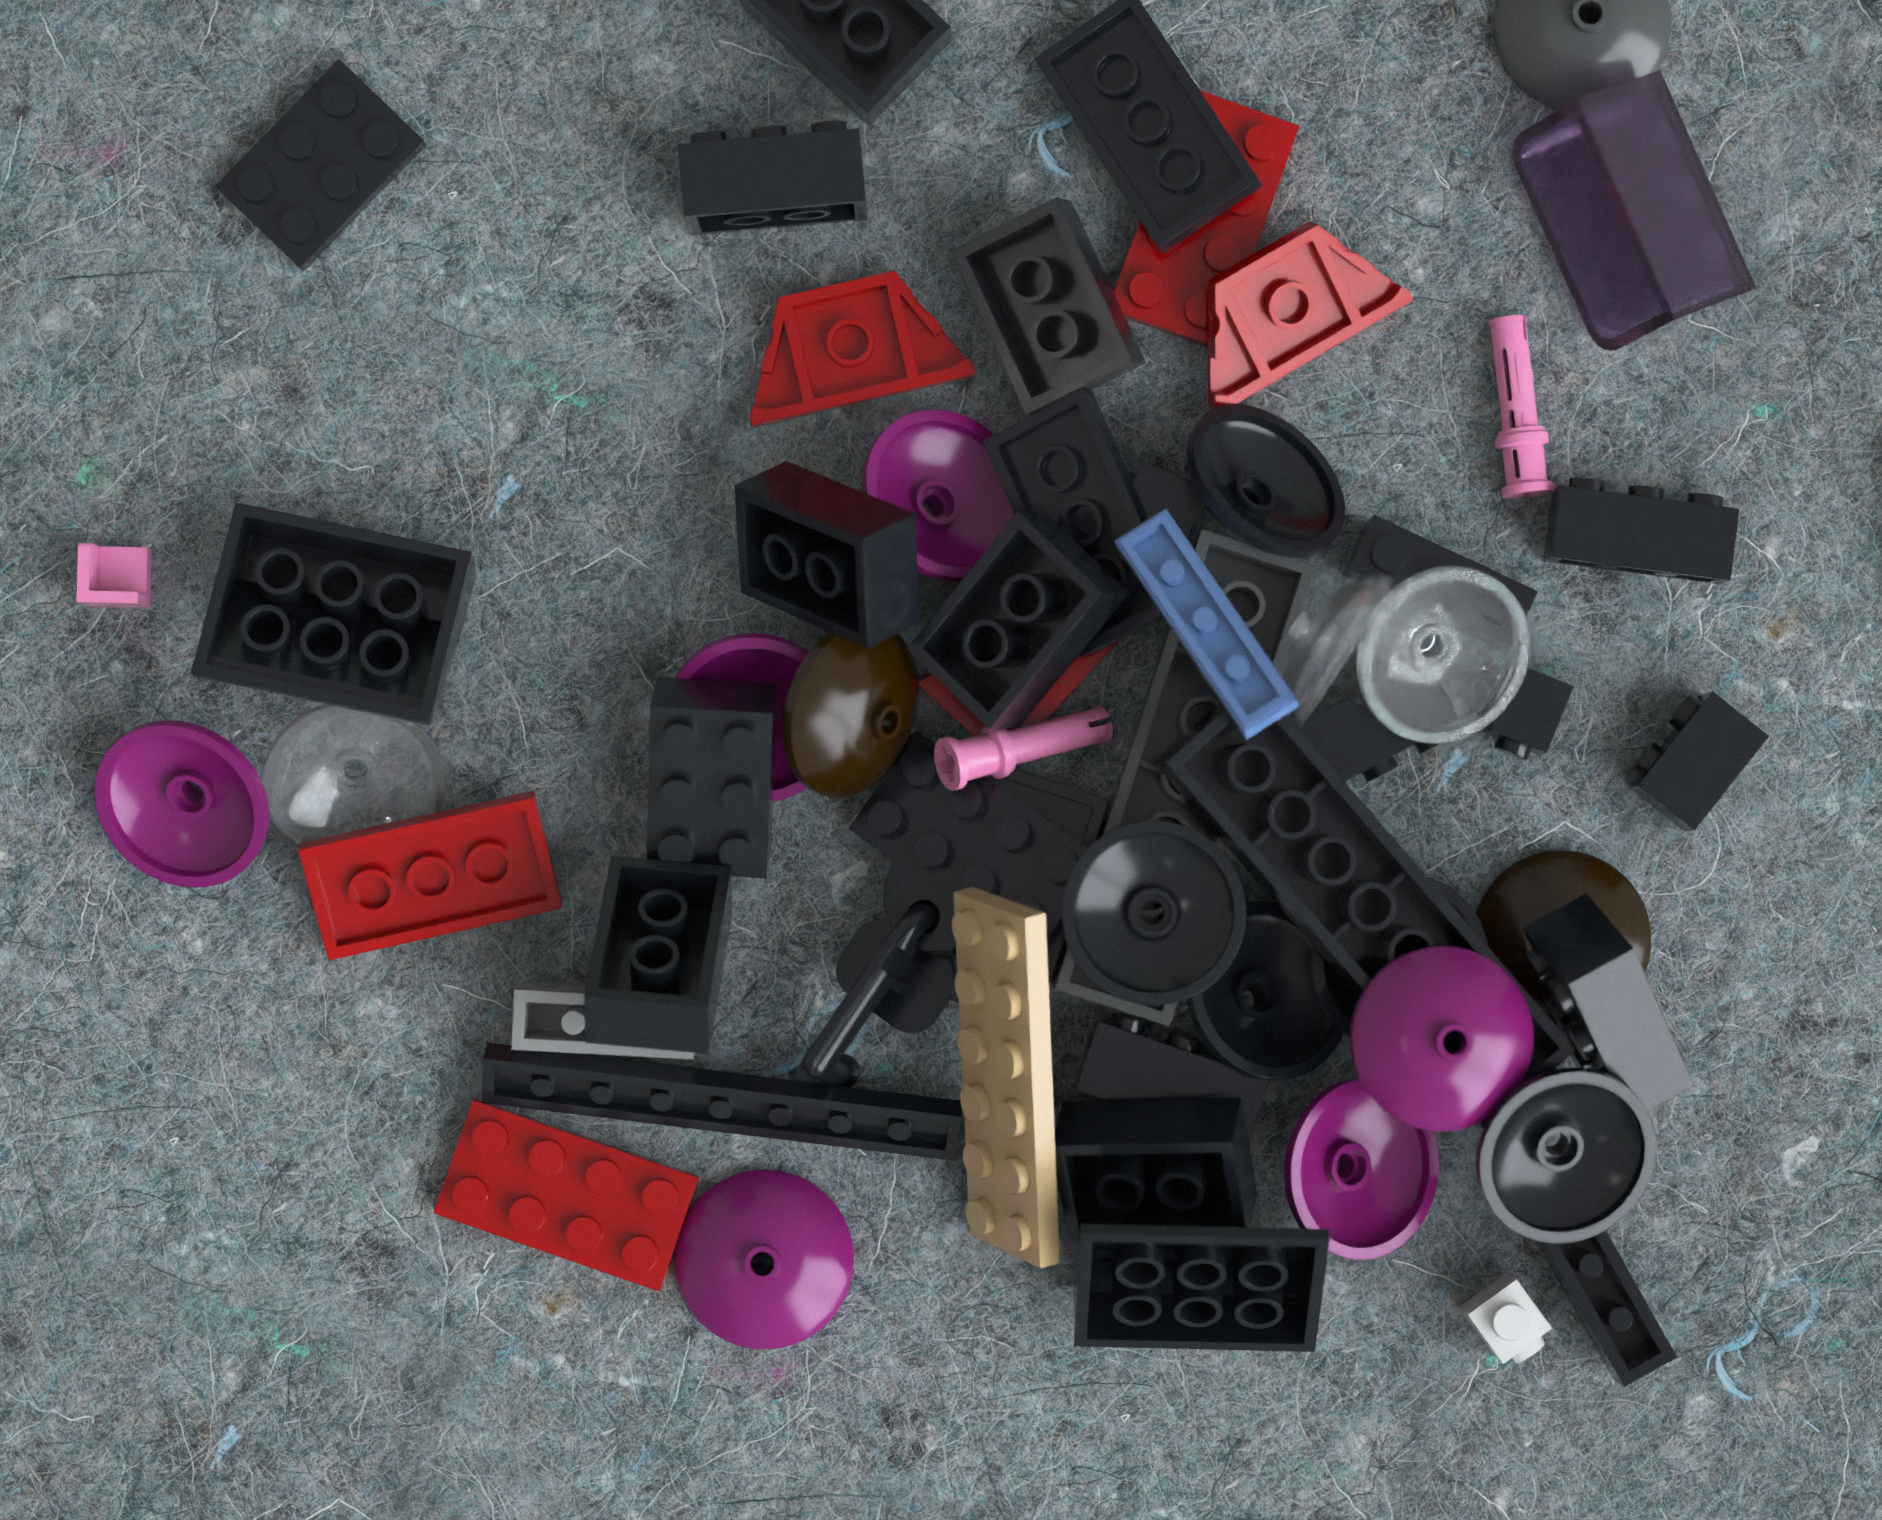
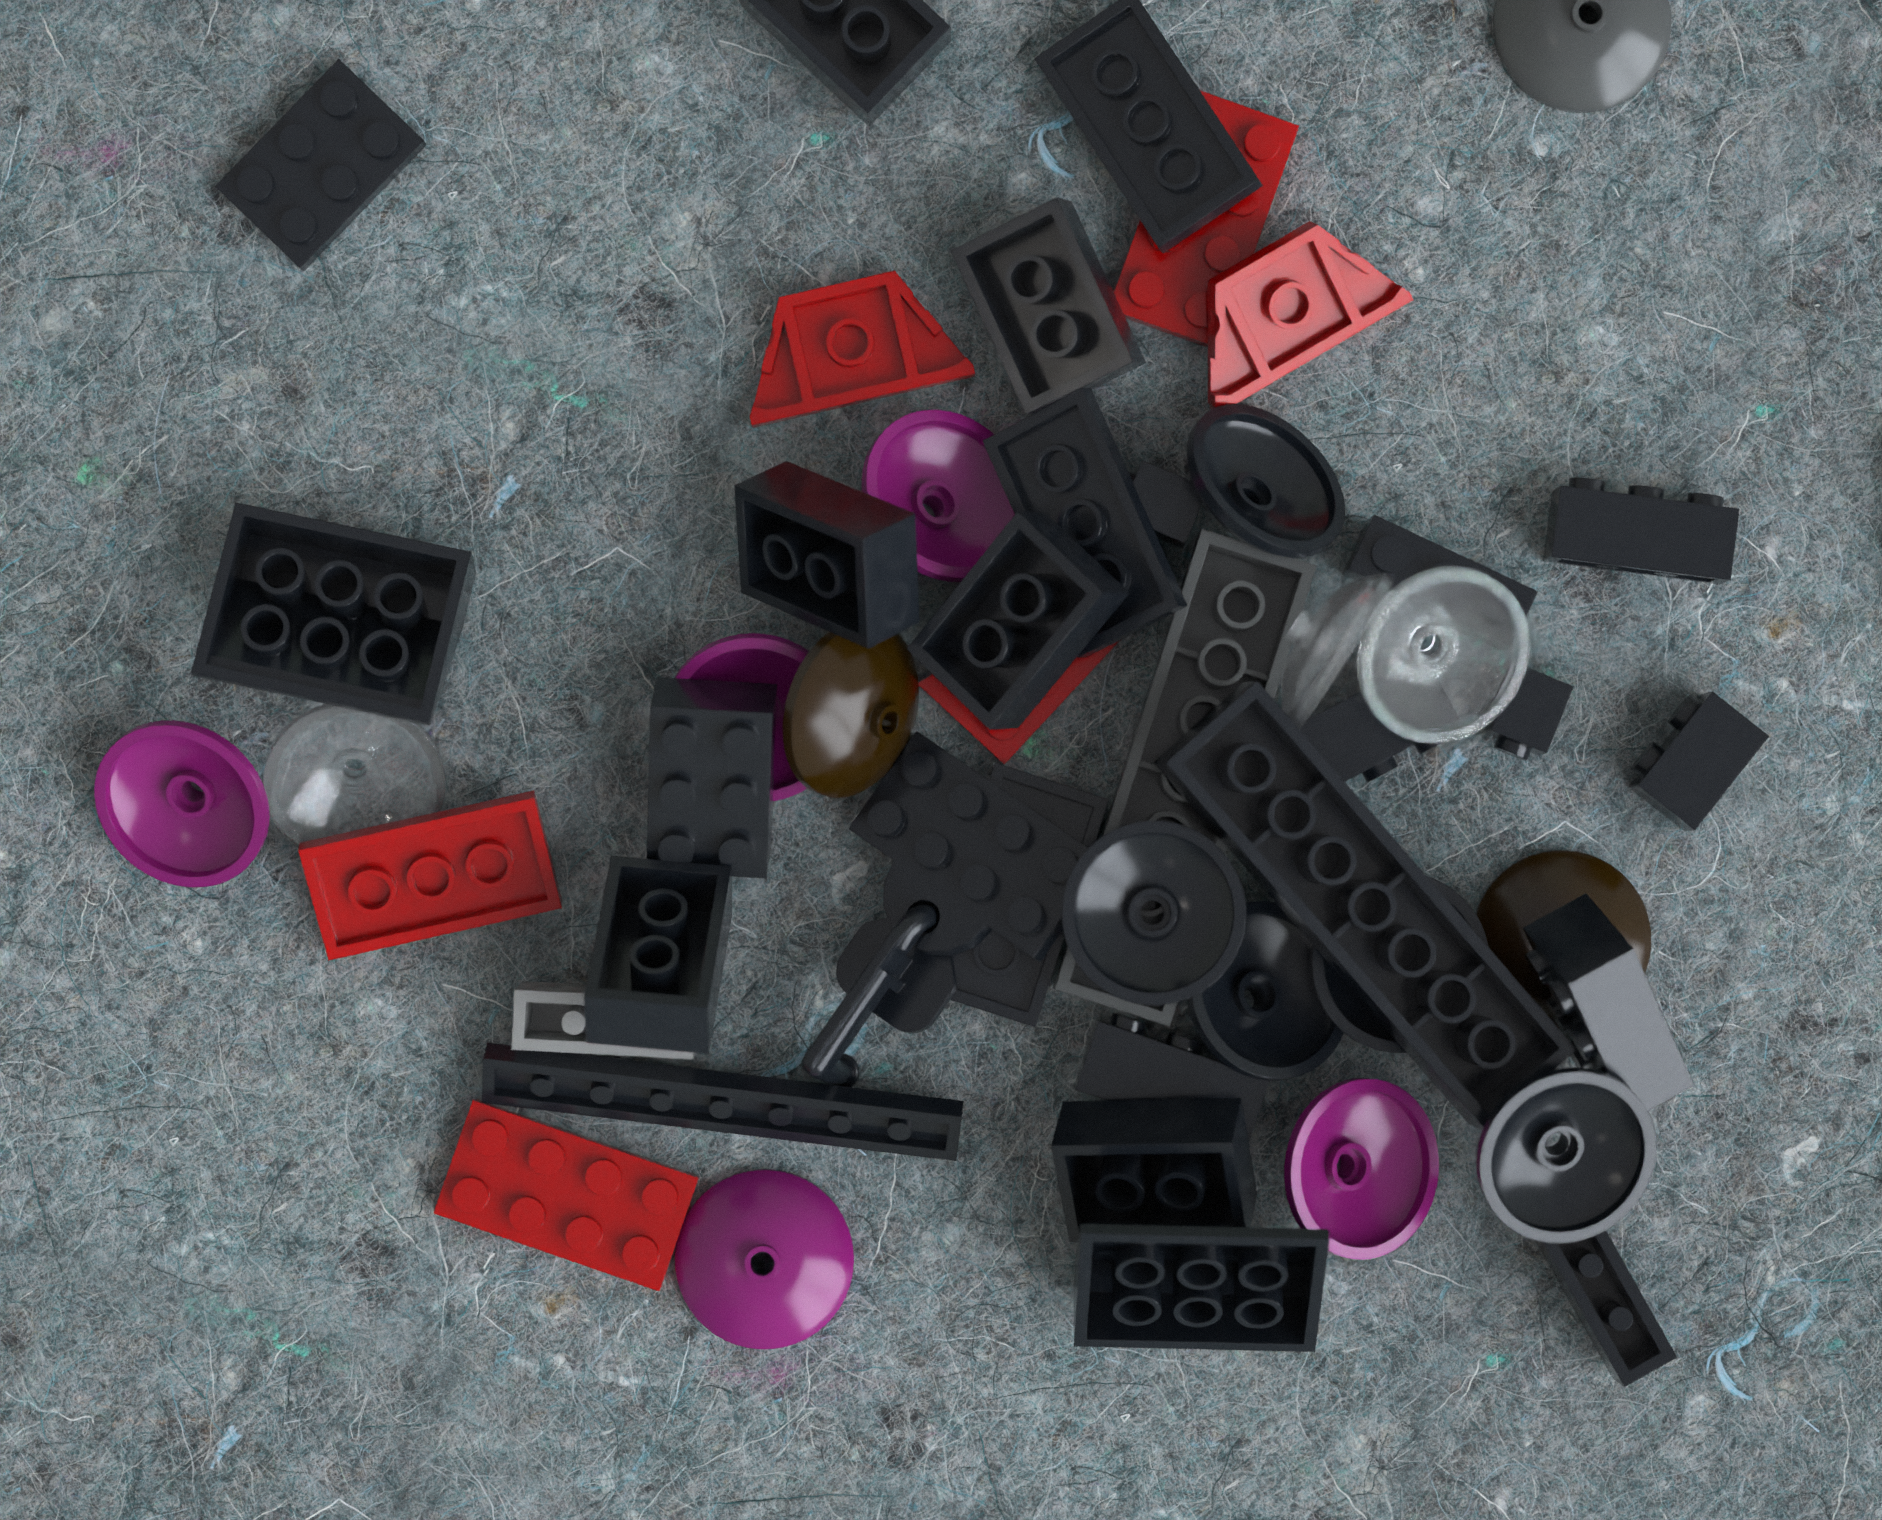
bright pink panel [76,542,152,608] -> none
black brick [678,120,868,236] -> none
bright pink pin [934,705,1113,791] -> none
tan plate [952,887,1060,1269] -> none
medium blue tile [1114,509,1299,740] -> none
magenta dish [1350,946,1534,1131] -> none
white brick [1459,1273,1552,1364] -> none
bright pink pin [1488,315,1555,499] -> none
clear purple windscreen [1513,70,1756,351] -> none

